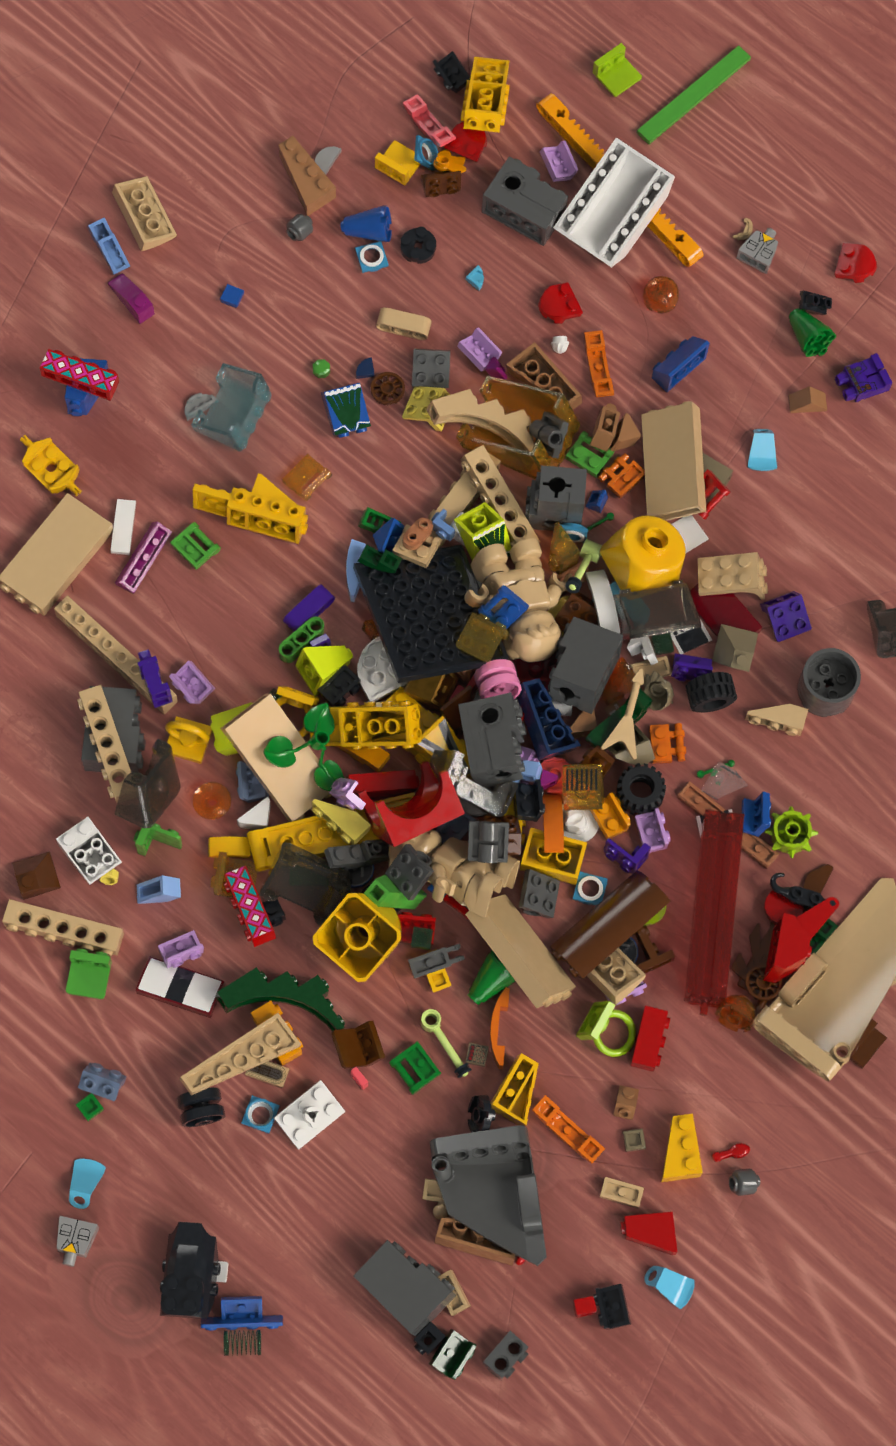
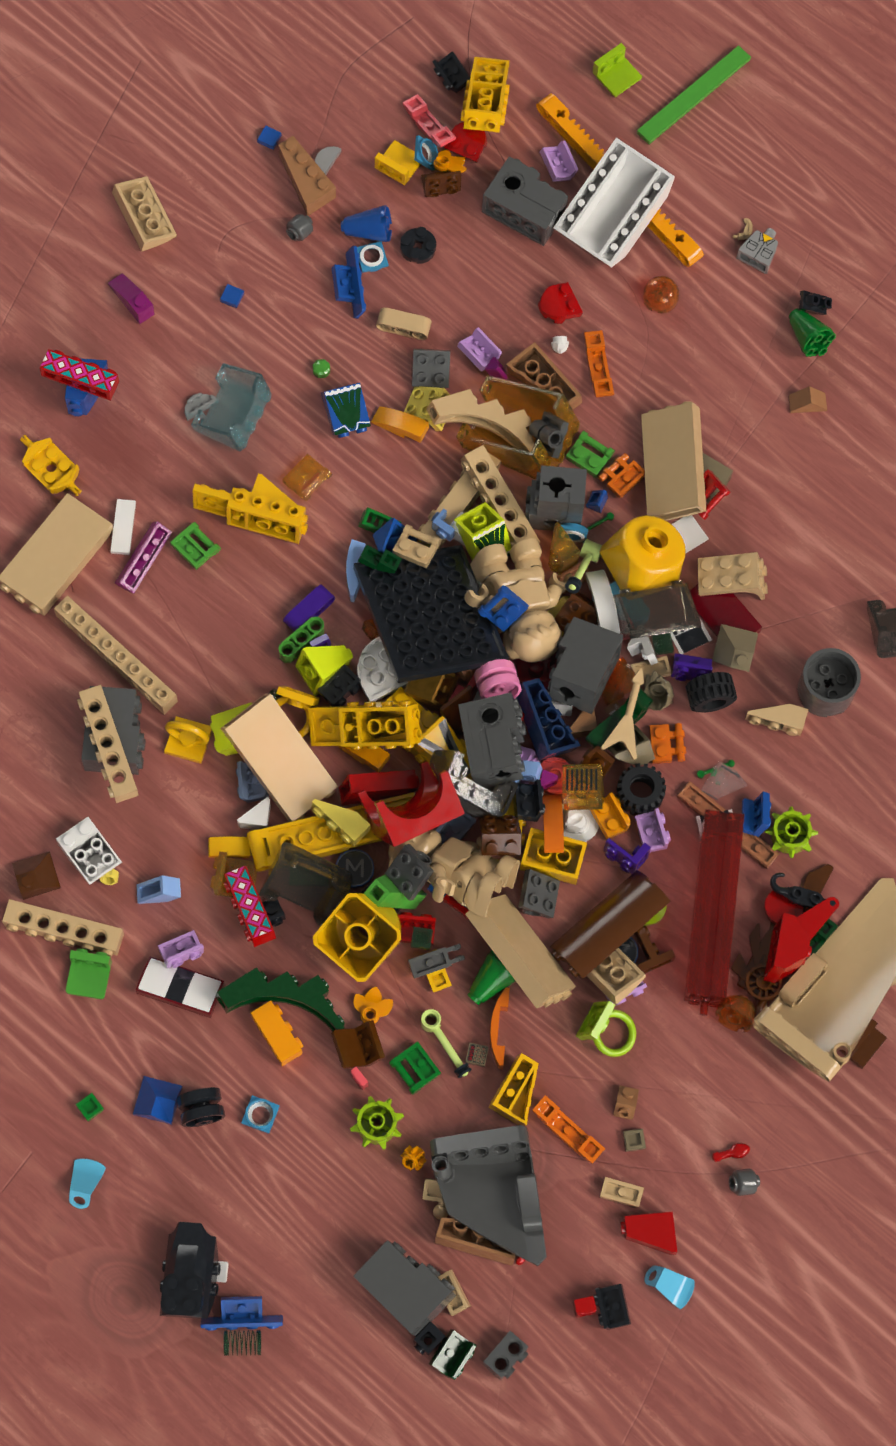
light grey torso [57,1216,99,1267] -> none
sand blue bracket [78,1063,127,1101] -> none
medium blue slope [87,217,130,275] -> none
clear smoke windscreen [114,739,181,828] -> none
bright green bracket [134,822,183,856] -> none
dark purple hips [137,649,173,708] -> none
lavender bracket [169,661,215,704] -> none
tan wing [180,1013,301,1095] -> none
clear orange dish [193,782,231,820] -> none
tile [245,1061,290,1088] -> none
green plant [264,703,344,791] -> none
white plate [274,1080,346,1149] -> none
dark grey slope [324,839,390,870] -> none
lavender bracket [329,778,366,810] -> none
dark blue tile [356,357,374,379] -> none
reddish brown wheel [371,372,405,406] -> none
nougat plate [402,518,433,550] -> none
clear yellow bracket [456,612,509,663] -> none
medium azure tile [466,265,484,291] -> none
dark grey plate [468,821,509,863] -> none
black plate [468,1095,496,1133] -> none
piece [572,871,608,906] -> none
medium nougat brick [590,403,621,451] -> none
medium nougat slope [610,413,641,452] -> none
red brick [630,1005,671,1072] -> none
blue slope [652,336,710,392] -> none
yellow wedge [661,1113,703,1182] -> none
medium azure piece [747,429,777,471] -> none
dark purple bracket [760,591,812,642] -> none
red slope [834,243,877,283] -> none
dark purple hips [835,353,893,402] -> none
none -> blue slope [133,1076,183,1125]
none -> blue tile [257,125,282,150]
none -> blue bracket [331,246,366,319]
none -> lime brick [350,1096,404,1150]
none -> light orange plate [353,987,393,1024]
none -> light orange slope [371,406,429,443]
none -> light orange gear [400,1145,427,1171]

